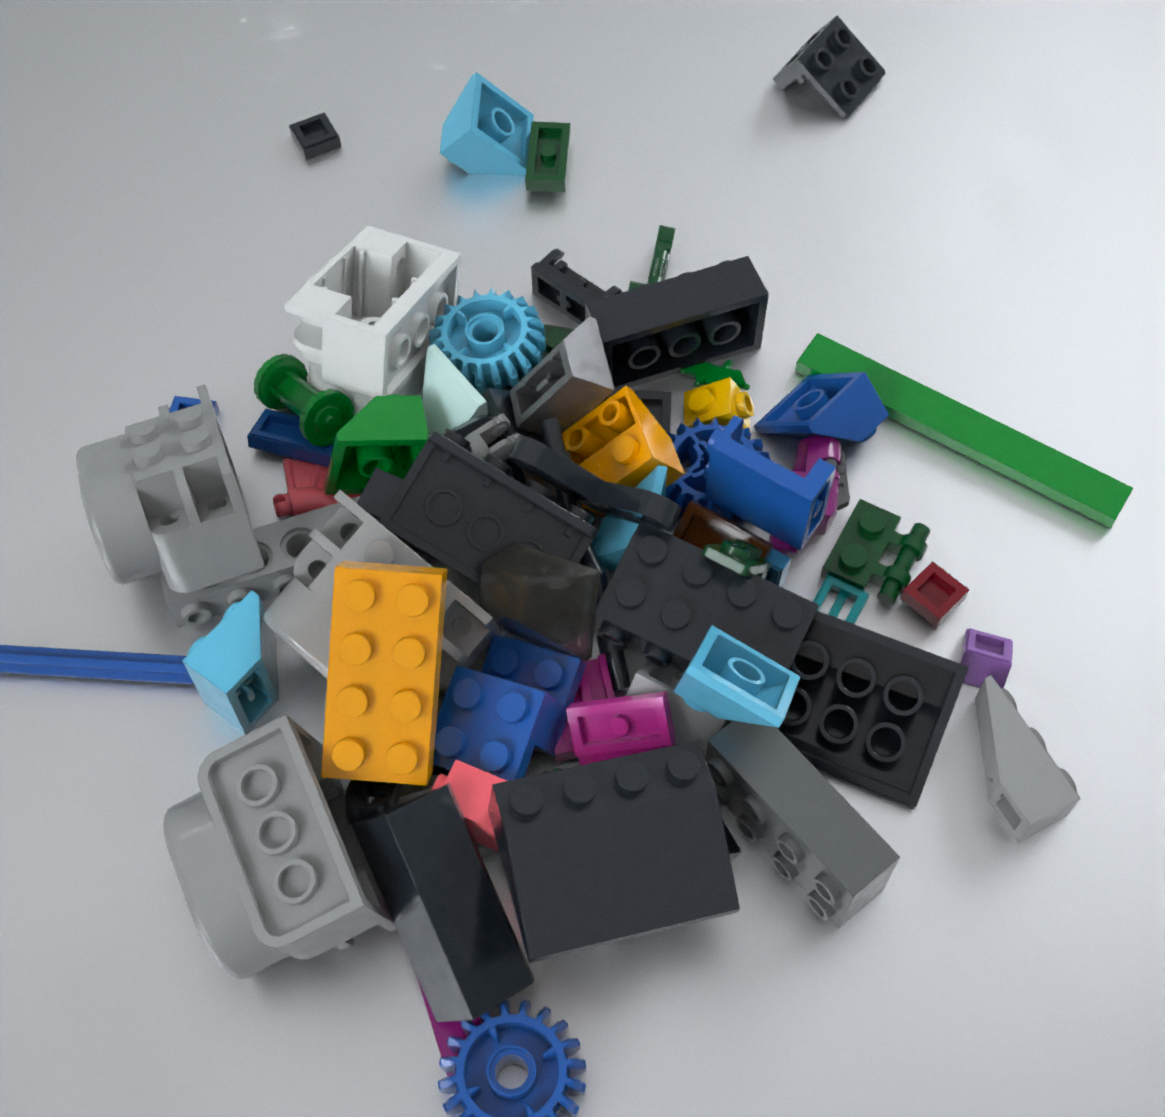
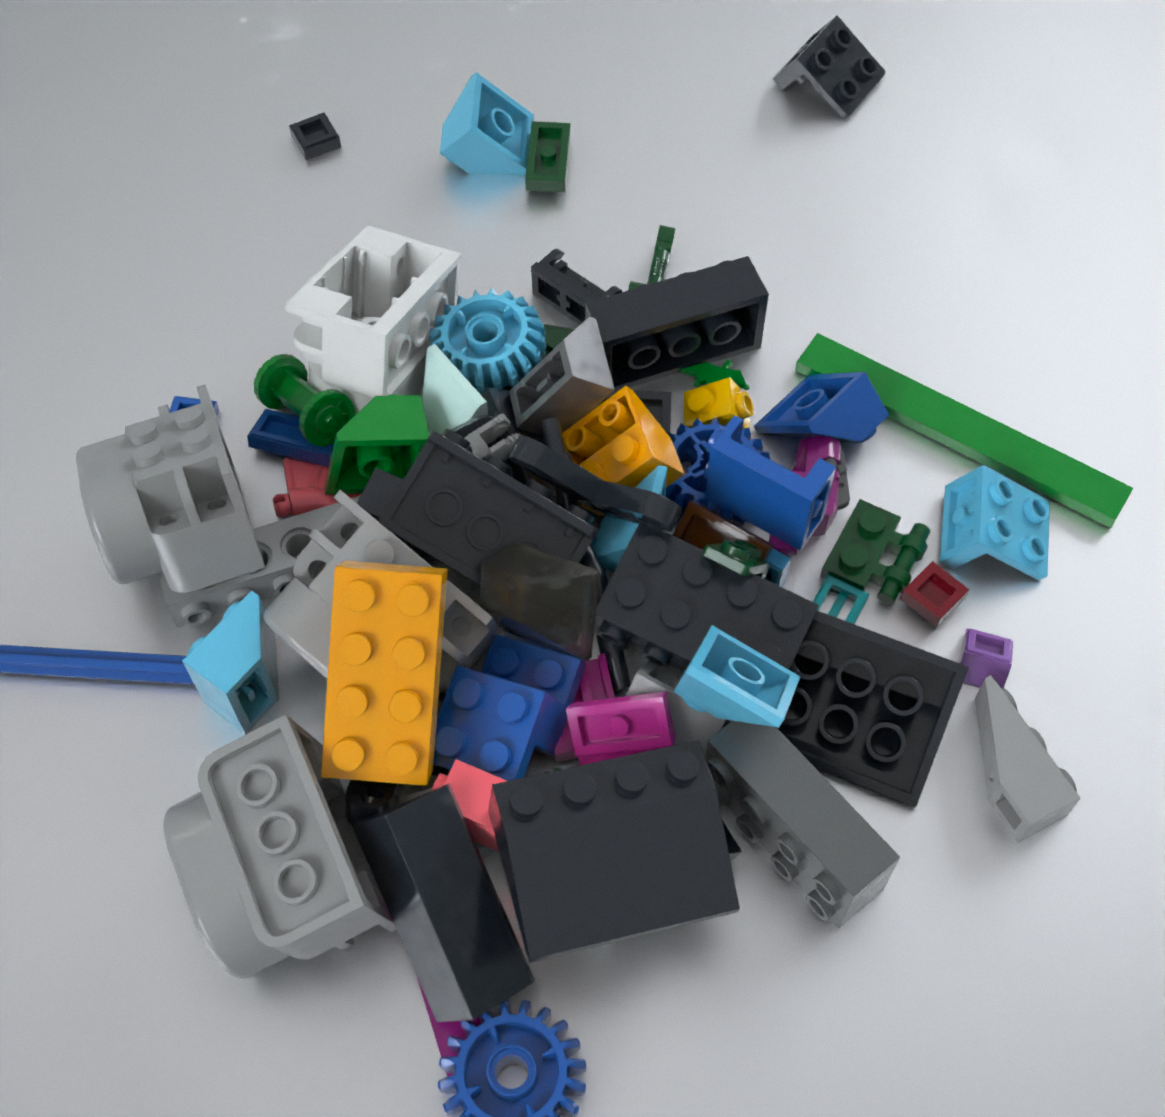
none -> medium azure bracket [940,465,1050,580]

